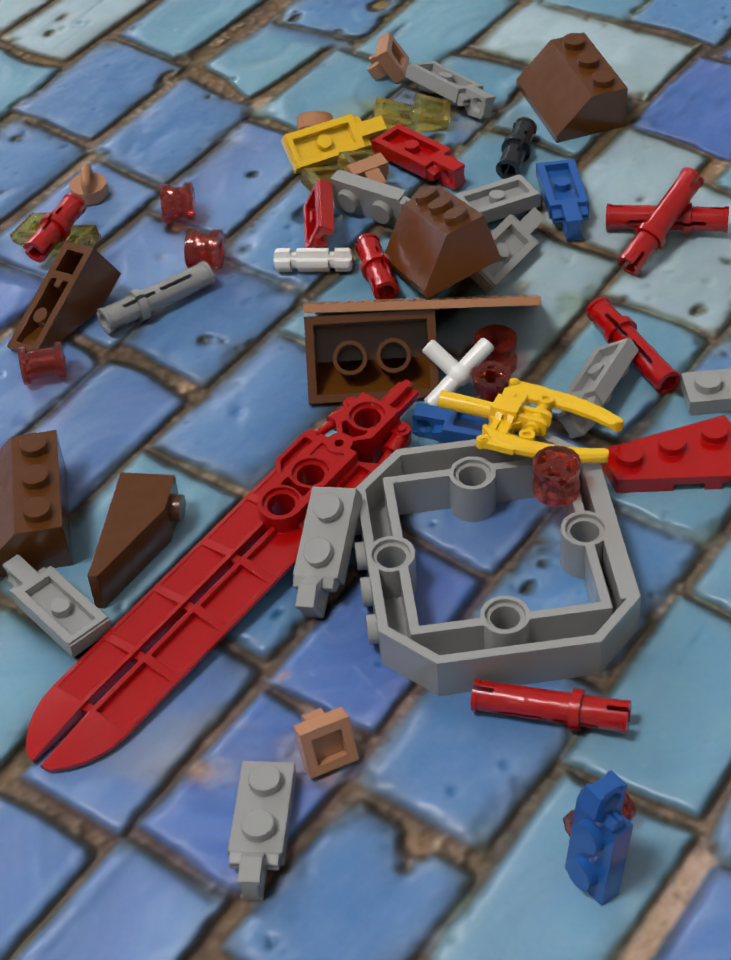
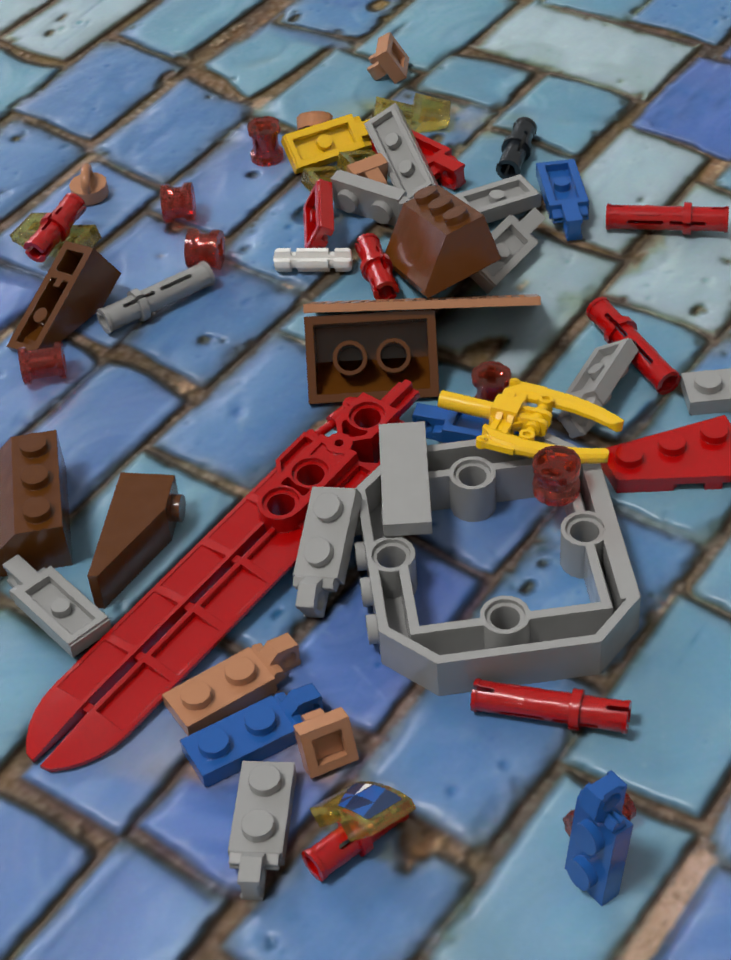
light grey hinge [405,61,496,119] -> none
white piece [422,338,494,406] -> none
clear red wheel [474,324,517,379] -> none
reddish brown slope [516,32,628,143] -> none
red pin [617,167,704,275] -> none
none -> nougat hinge [162,632,301,736]
none -> blue hinge [180,683,323,787]
none -> clear red bush [247,116,284,167]
none -> red pin [301,790,409,882]
none -> clear yellow slope [309,781,416,842]
none -> light grey tile [364,103,438,200]
none -> light grey tile [379,421,432,537]

